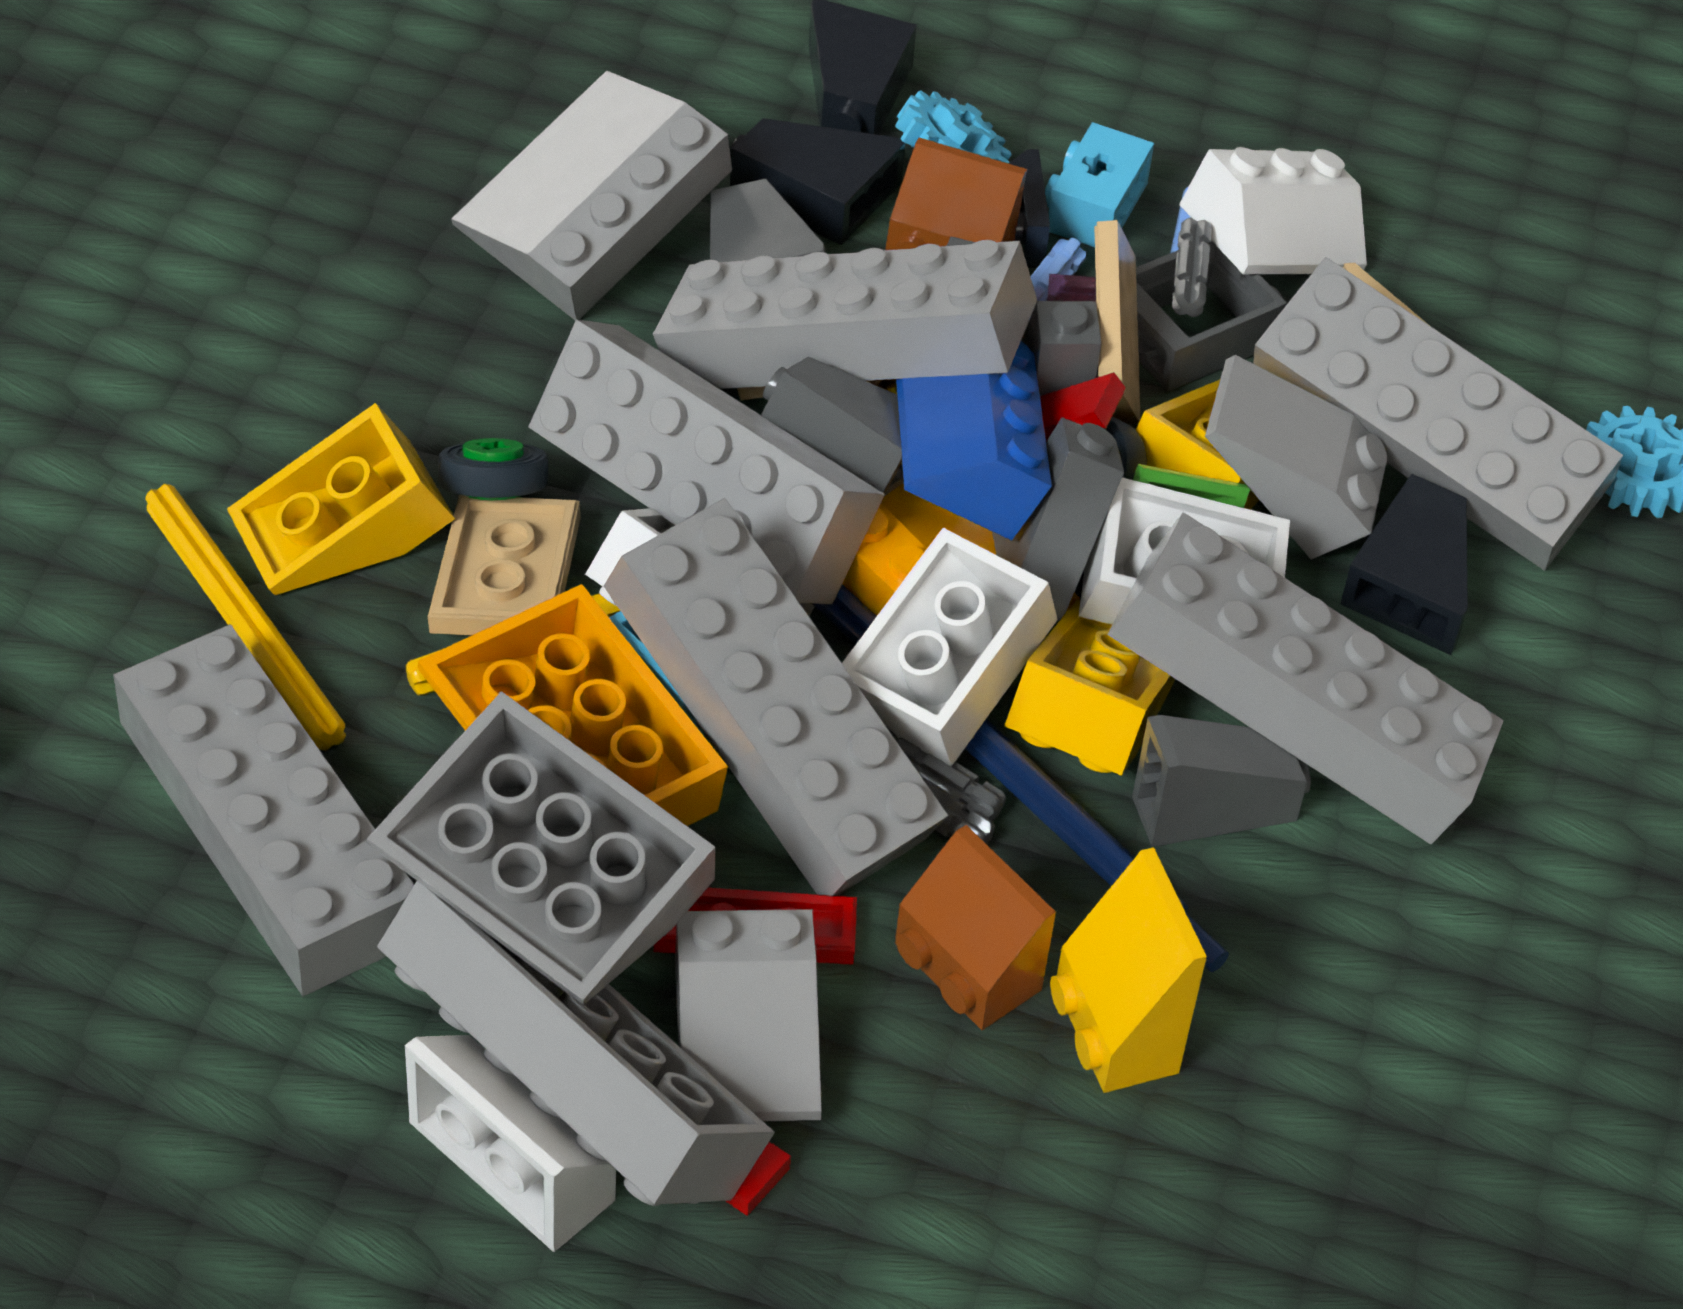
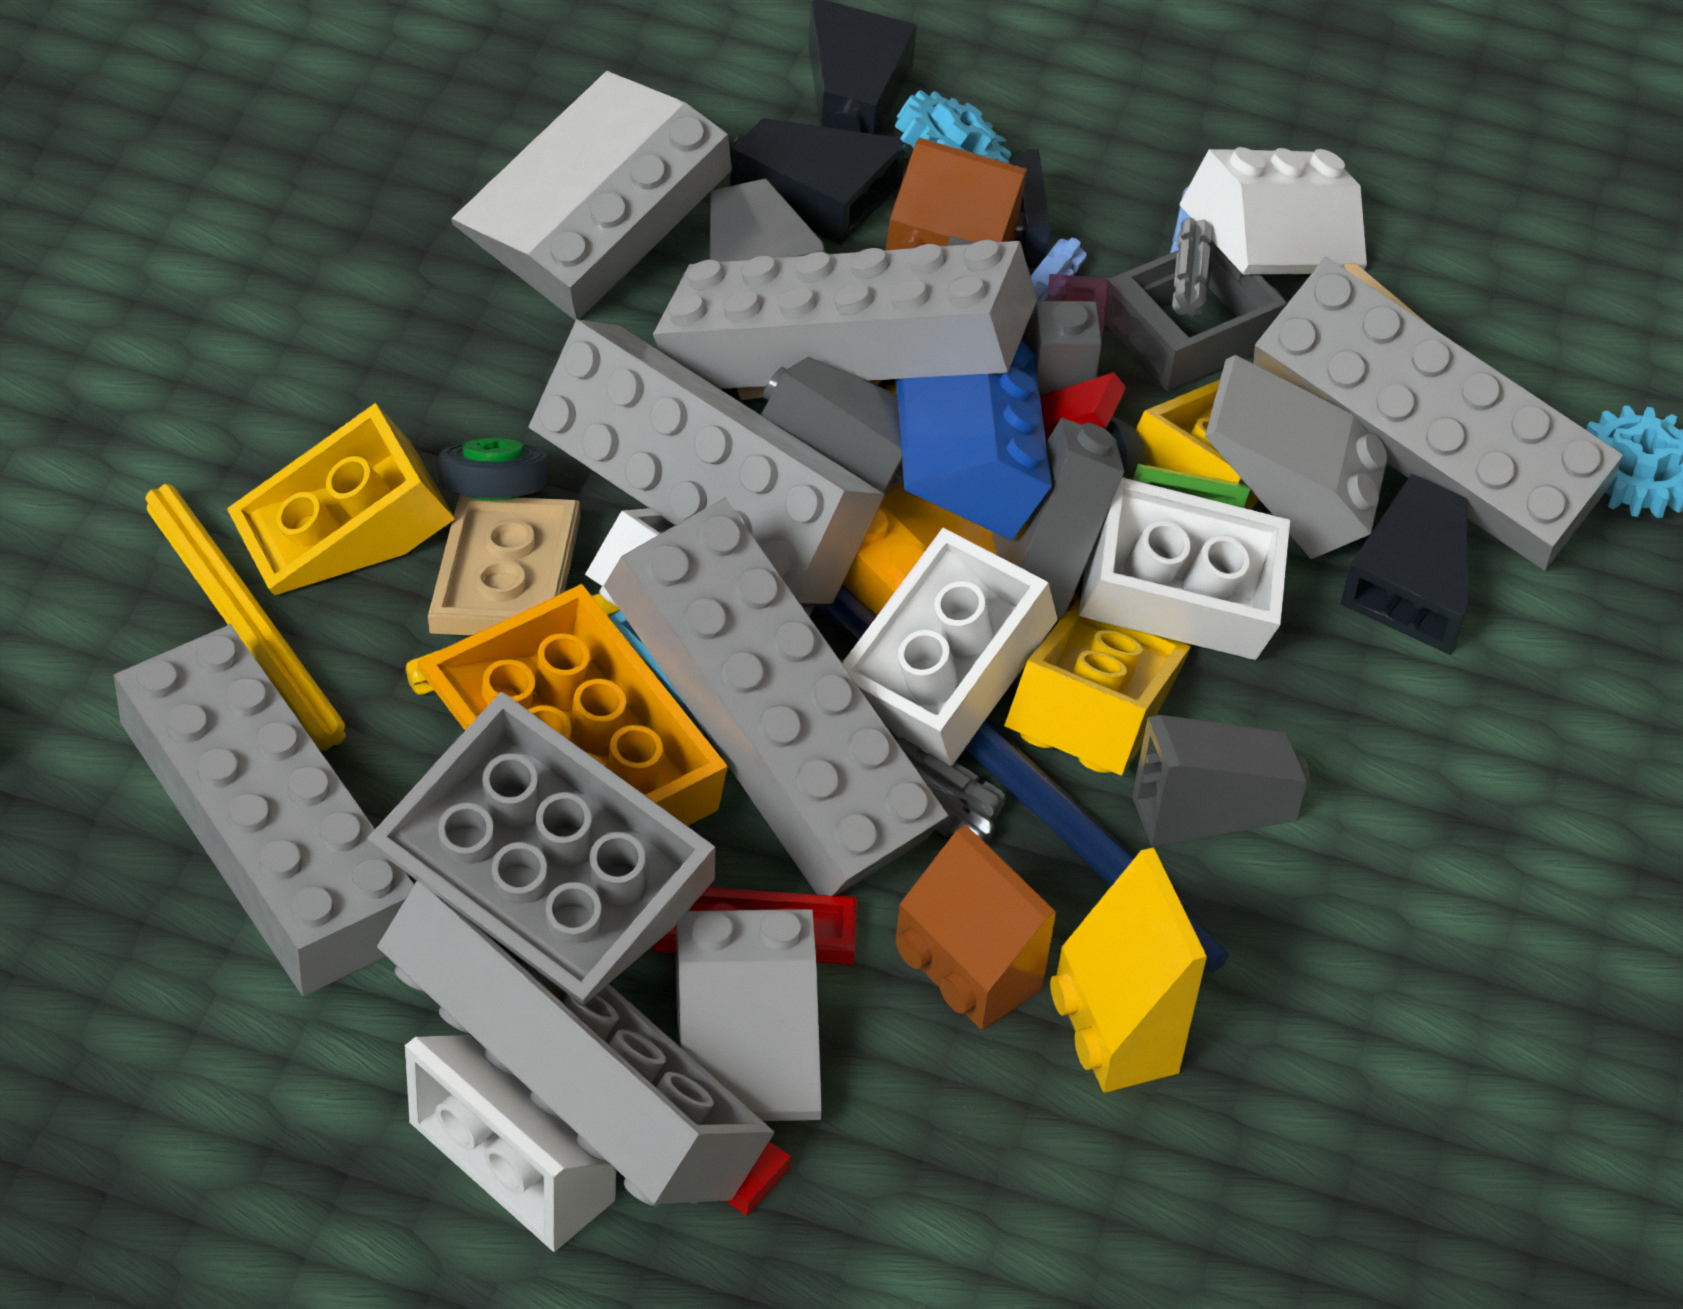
medium azure brick [1045,122,1154,248] -> none
tan tile [1094,220,1141,425] -> none
light grey brick [1107,512,1504,844] -> none

